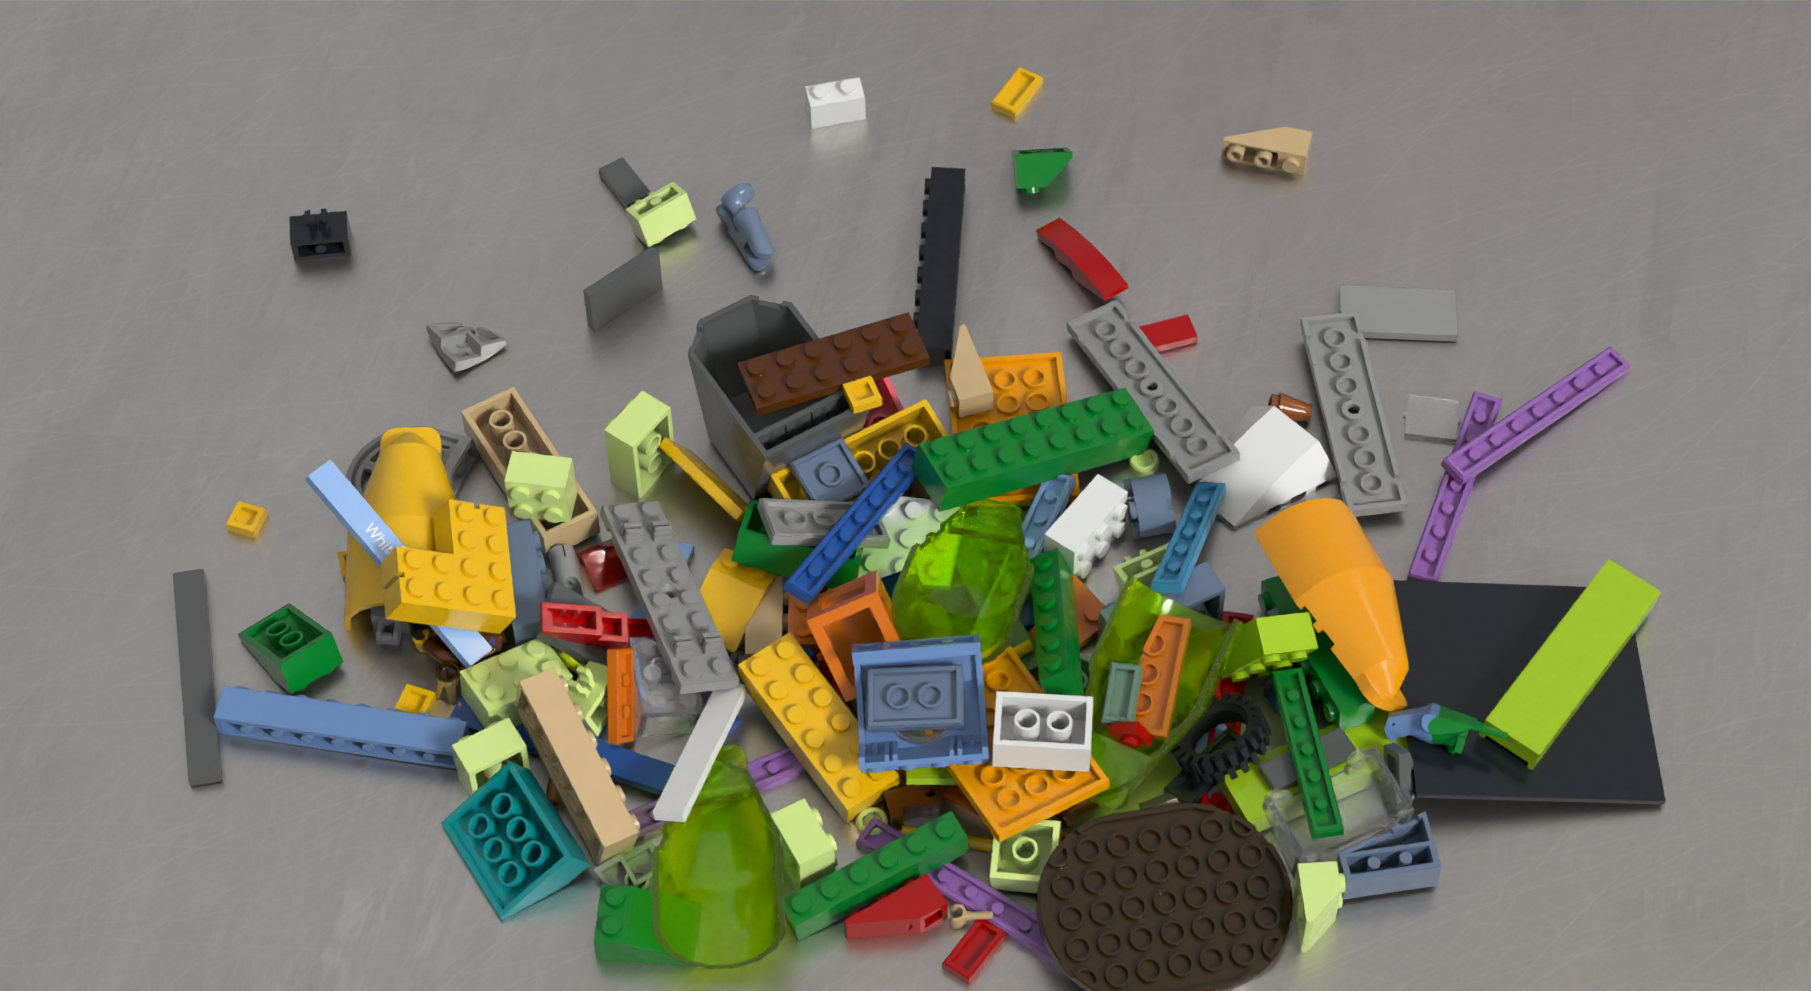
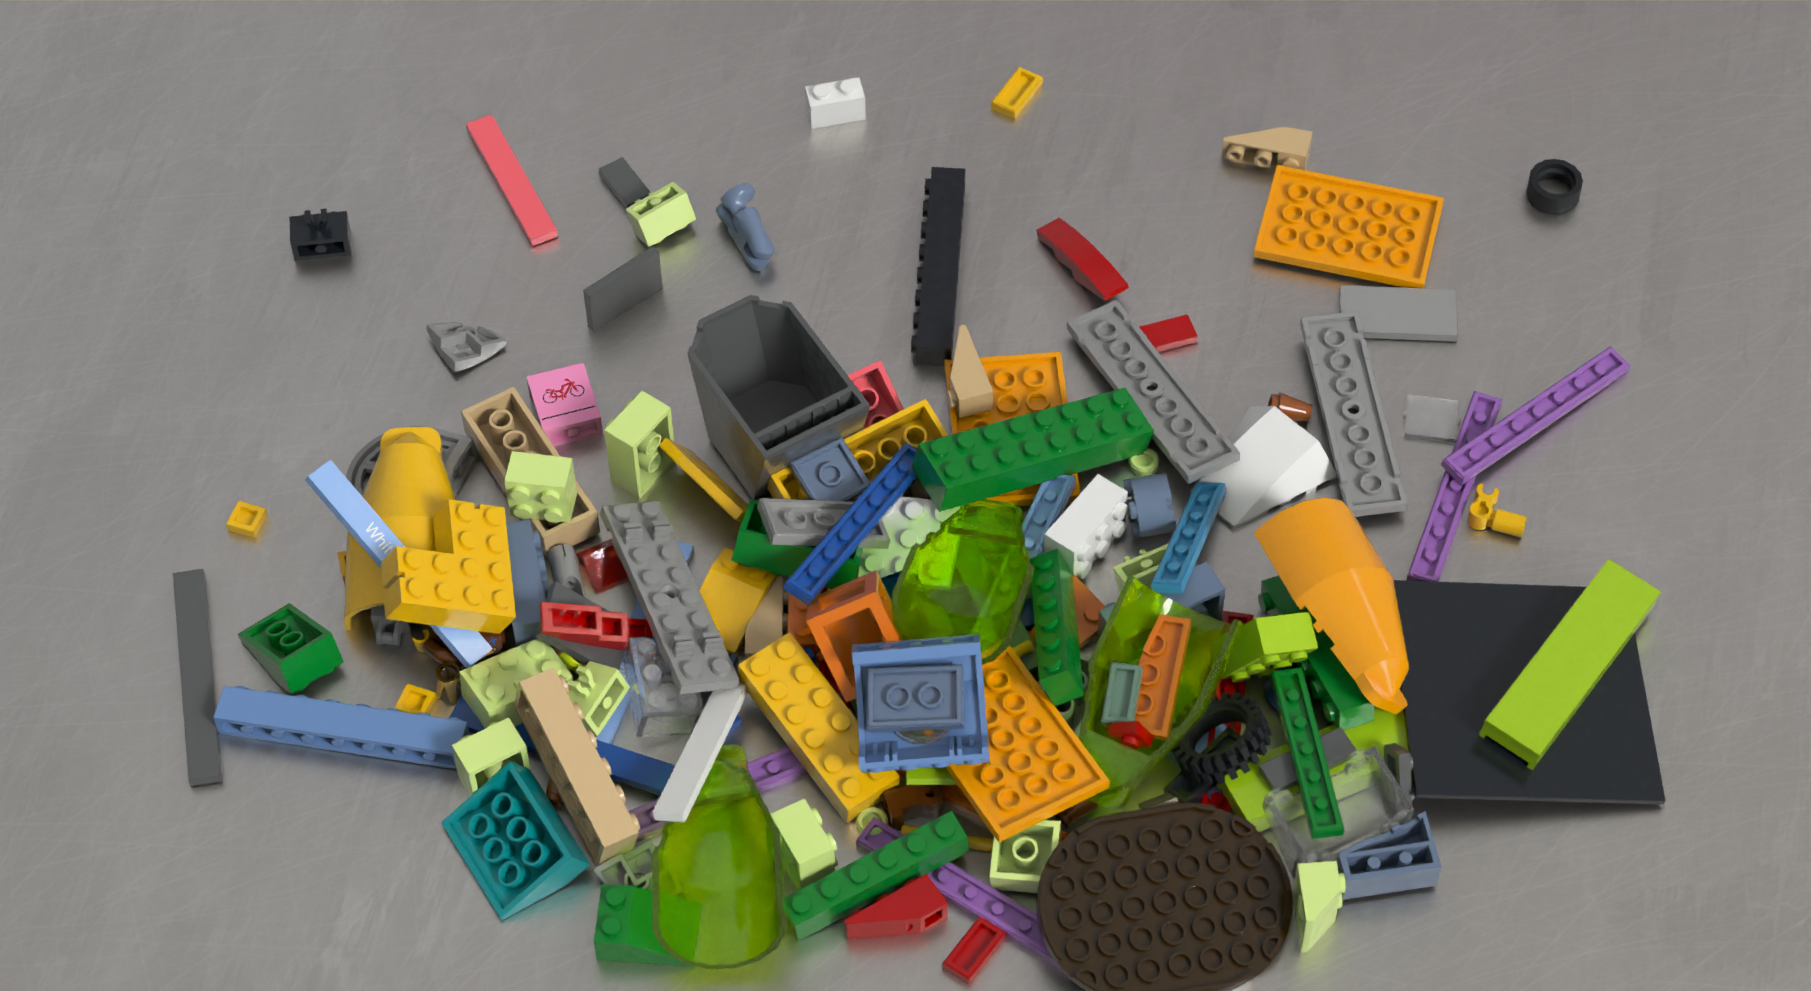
orange tile [607,647,635,745] -> none
reddish brown plate [737,312,930,416] -> none
yellow tile [843,375,882,414] -> none
tan hand [949,904,993,929] -> none
white brick [992,691,1093,772] -> none
green slope [1012,147,1073,193] -> none
animal [1384,703,1508,754] -> none
none -> coral tile [466,114,558,246]
none -> bright pink panel [526,362,603,447]
none -> light orange plate [1253,165,1444,288]
none -> yellow bar [1467,483,1527,538]
none -> black tyre [1526,159,1583,214]

